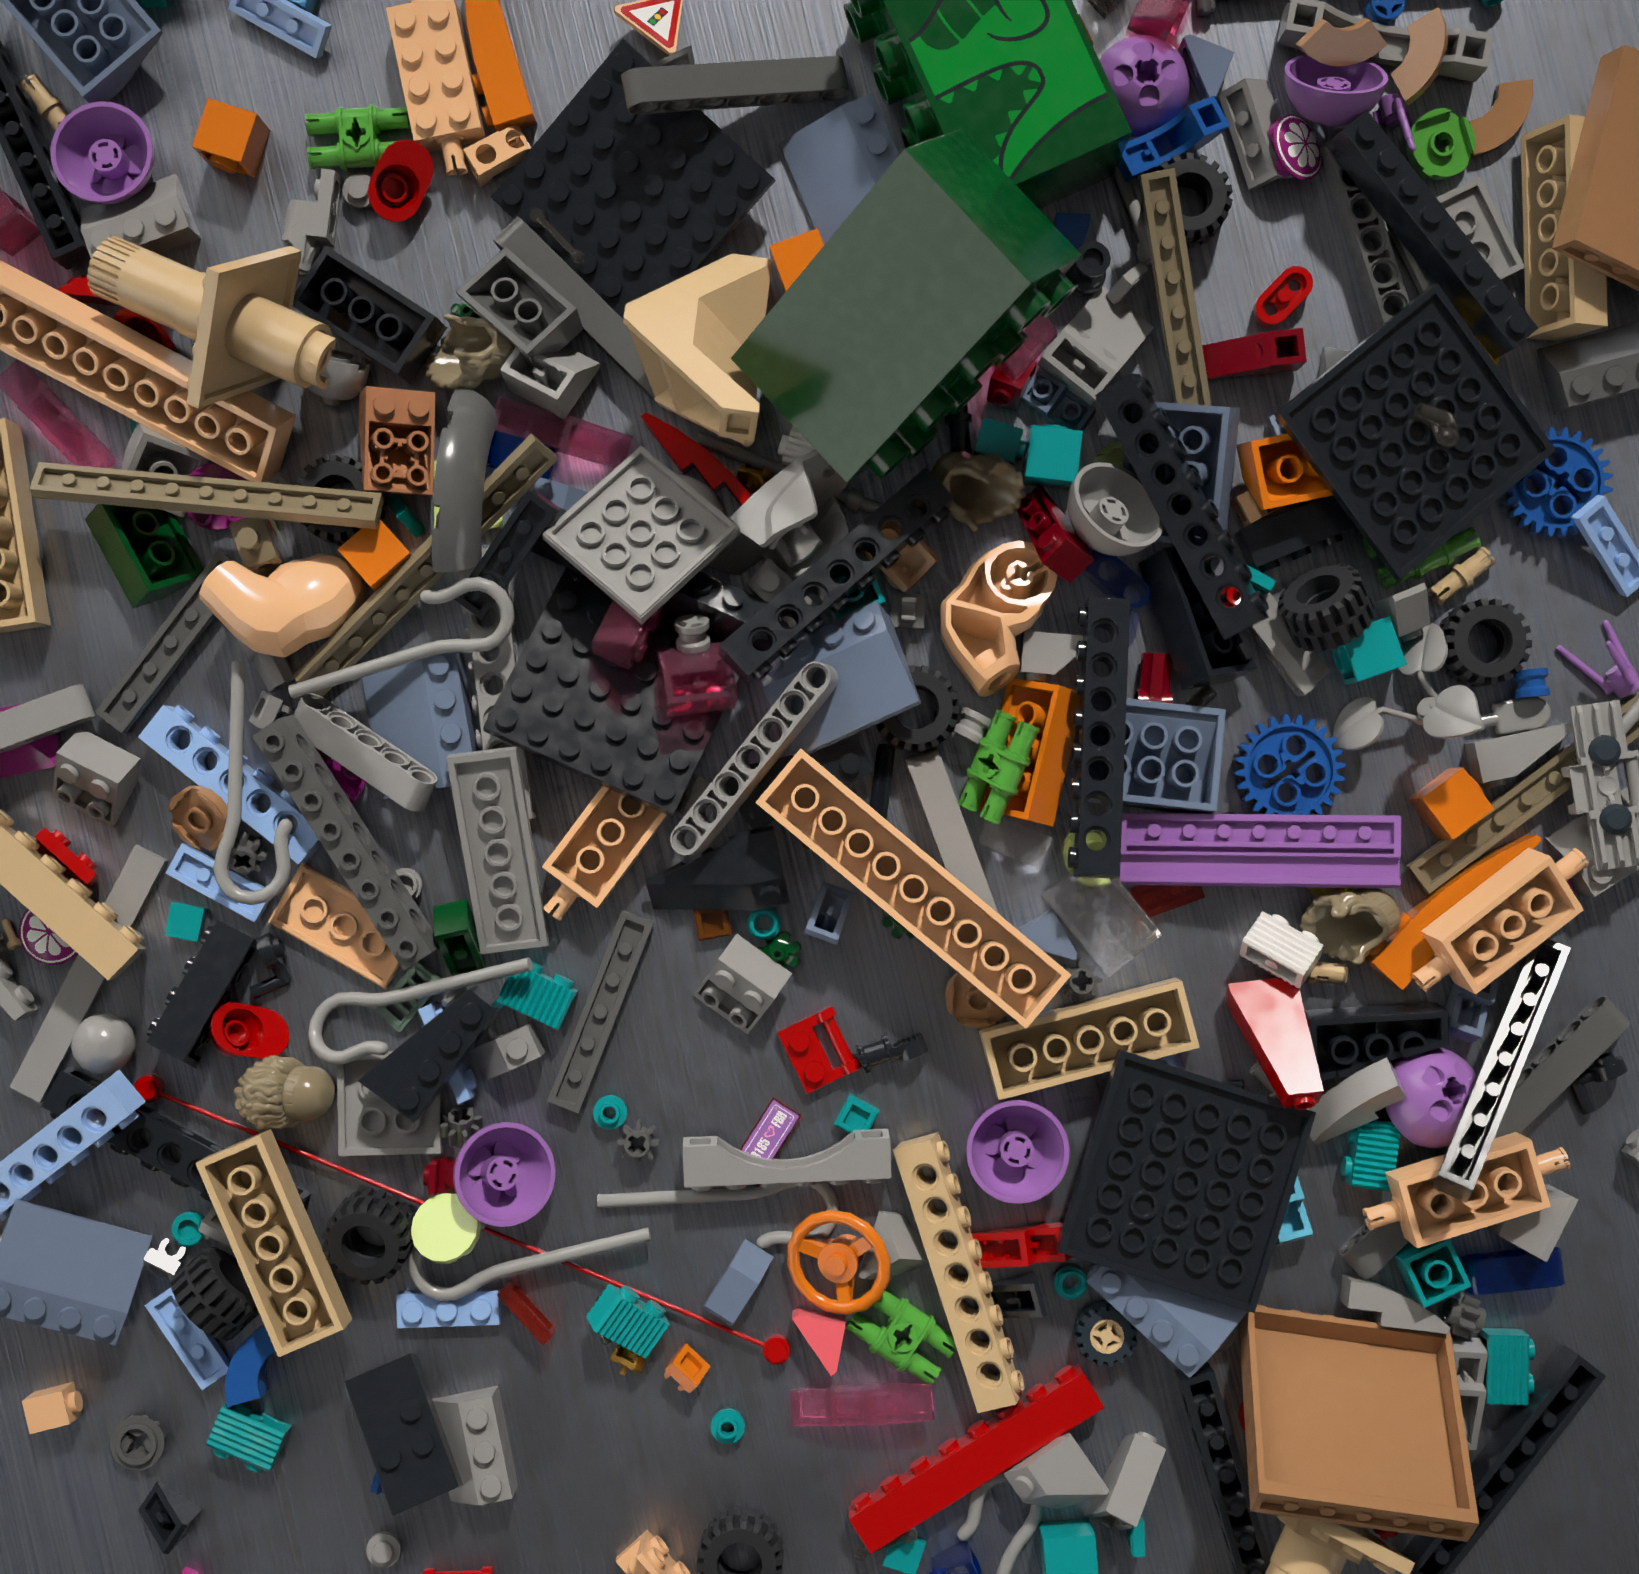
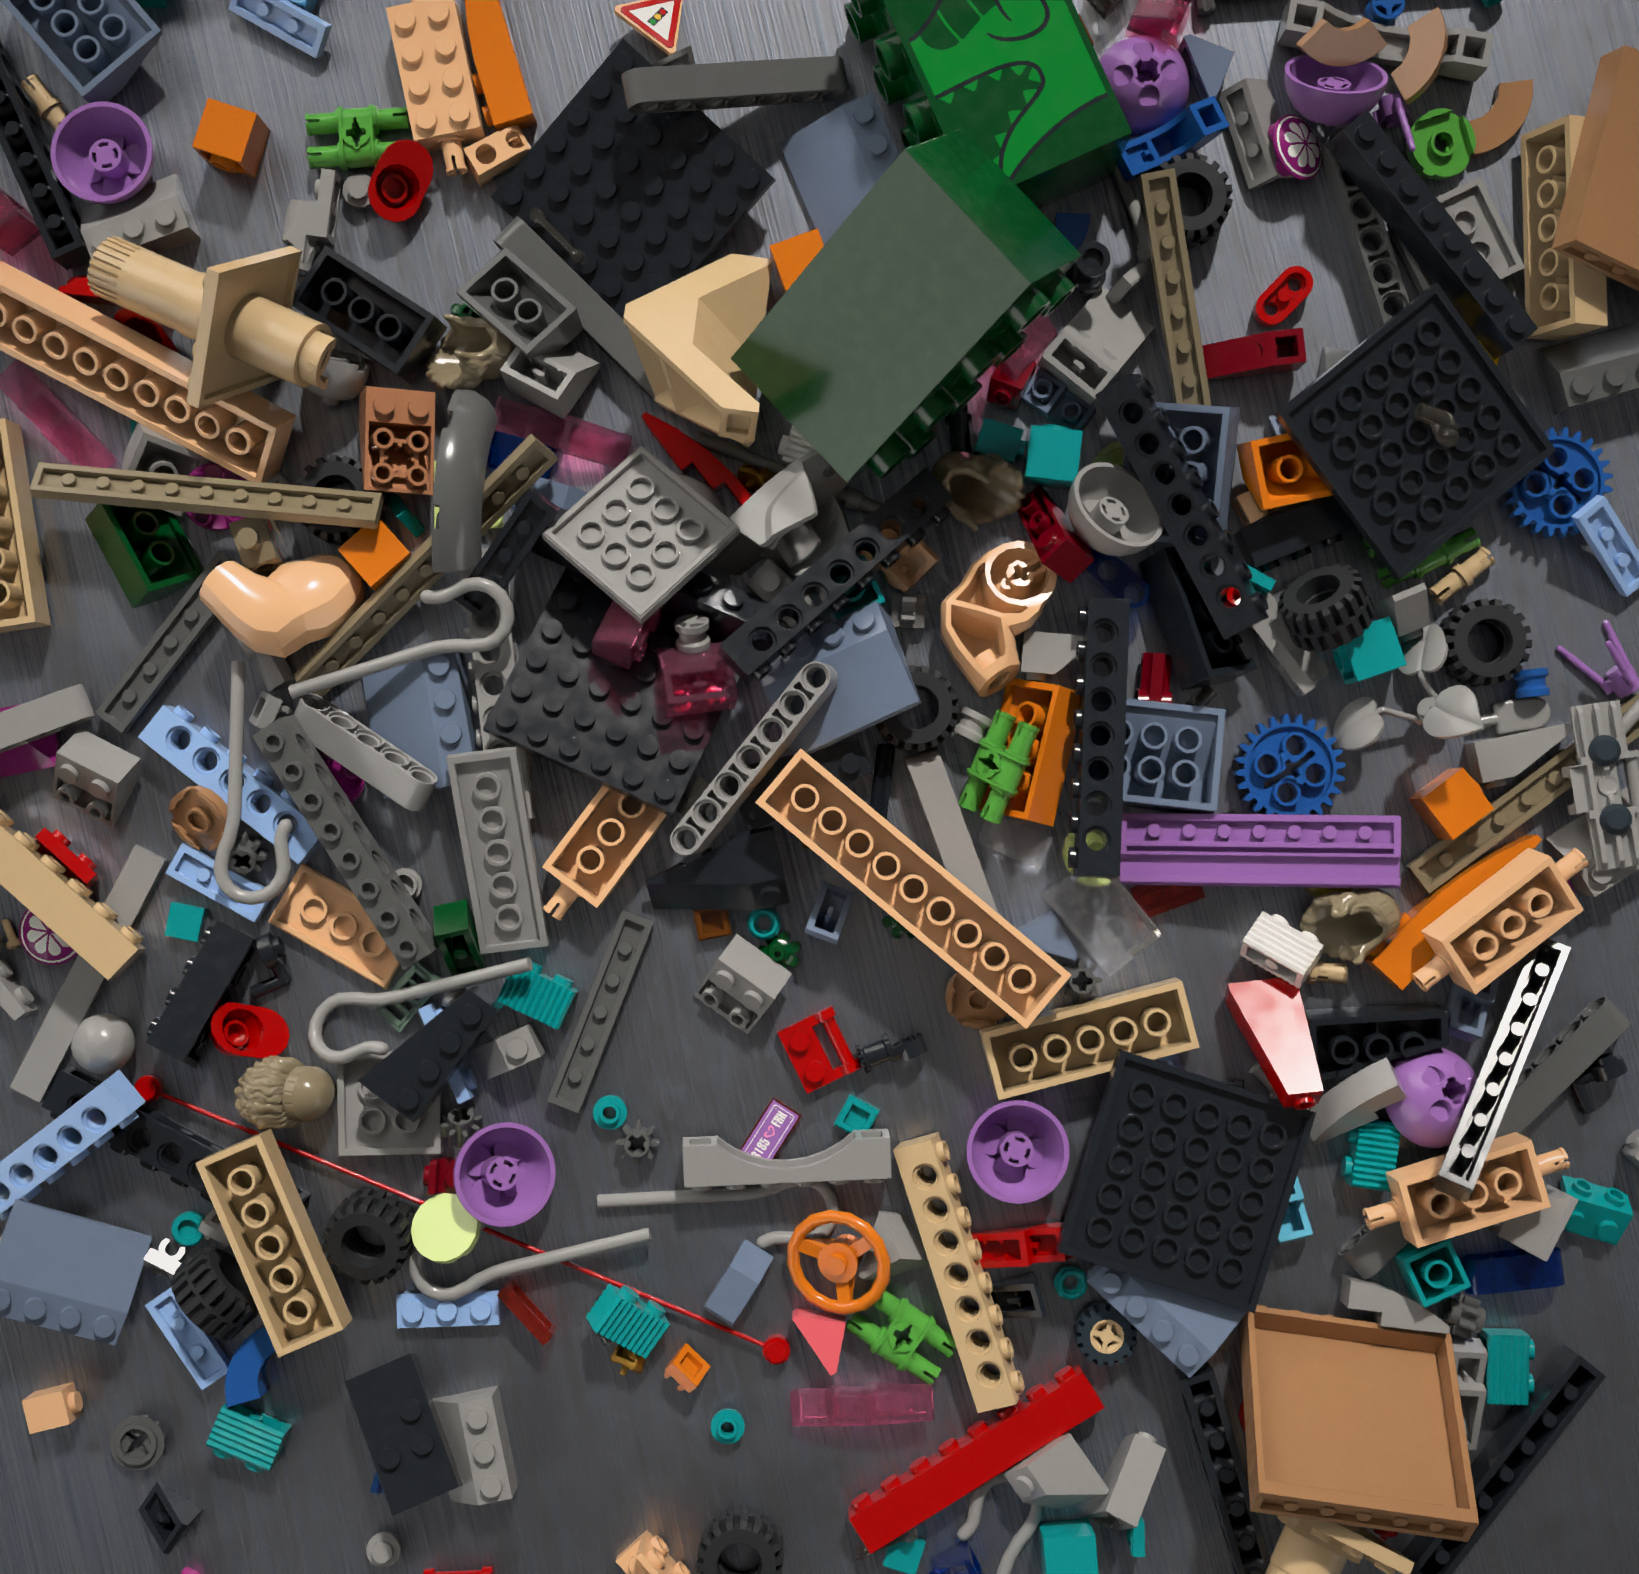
none -> teal bracket [1559,1175,1634,1245]

